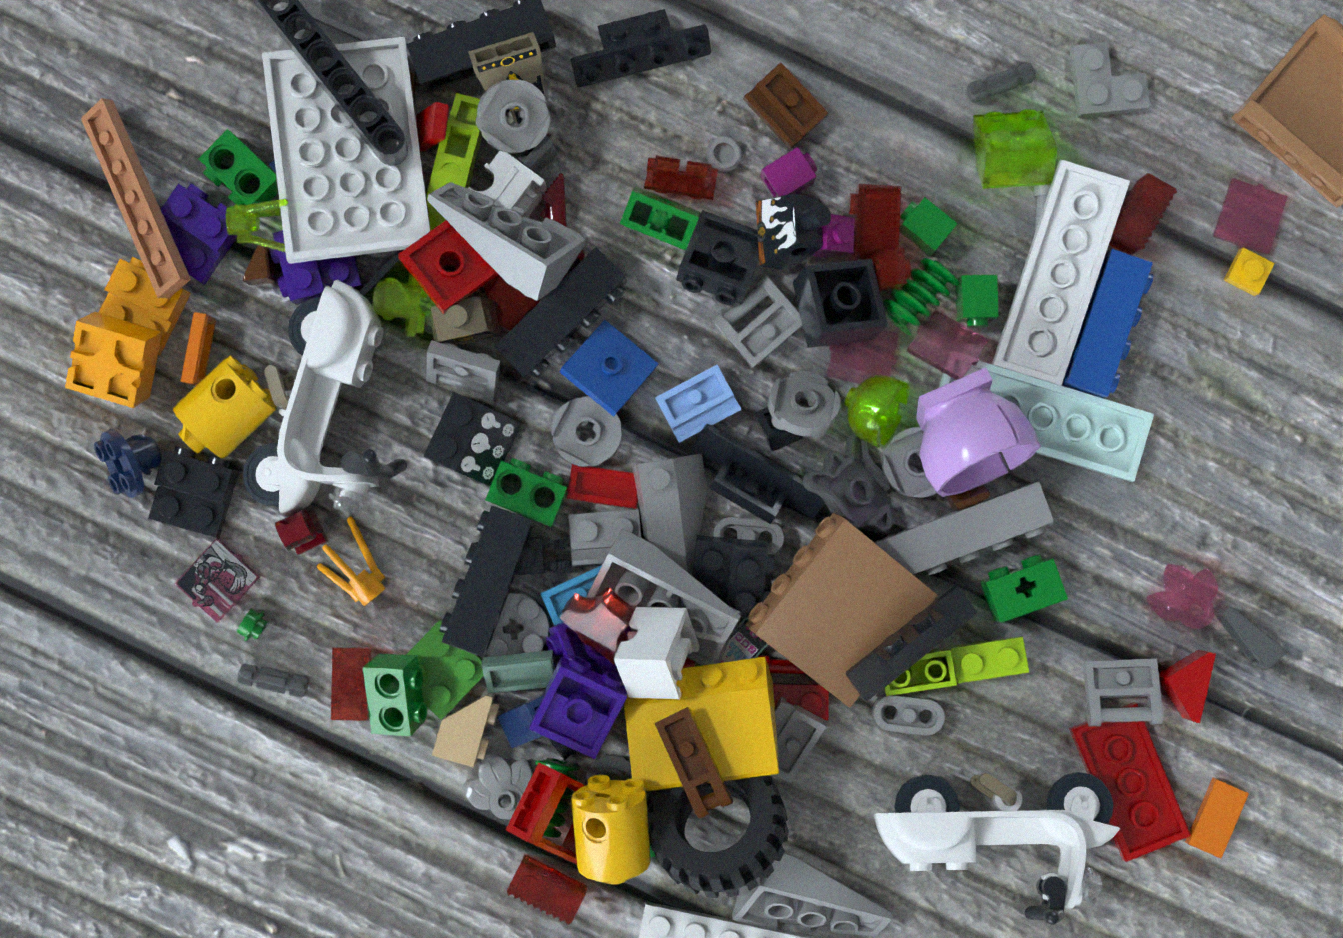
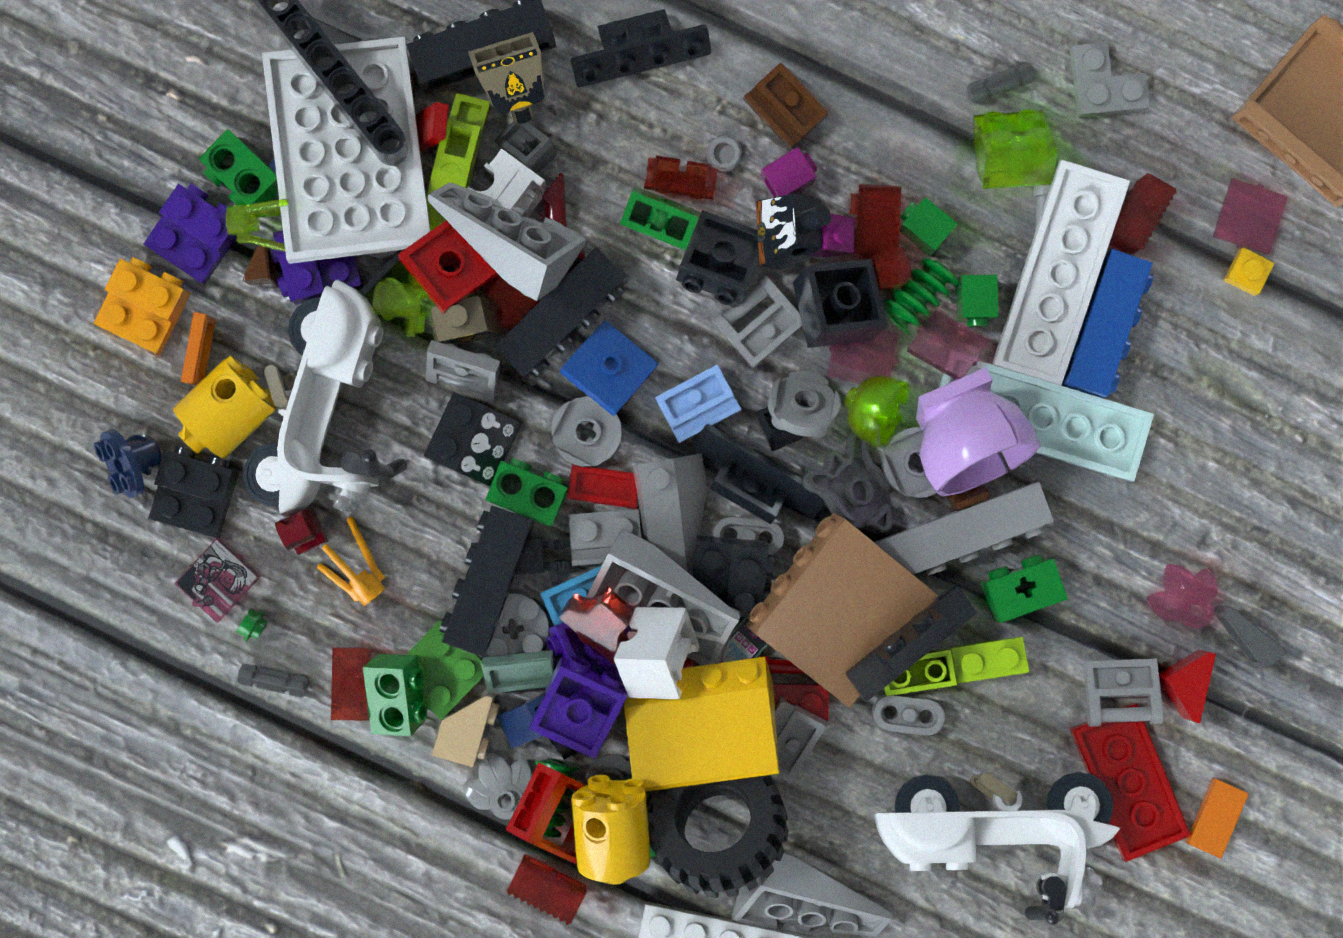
light orange piece [65,312,162,408] -> none
nougat plate [81,98,191,299] -> none
light grey plate [476,80,550,153] -> none
reddish brown plate [654,707,733,819] -> none

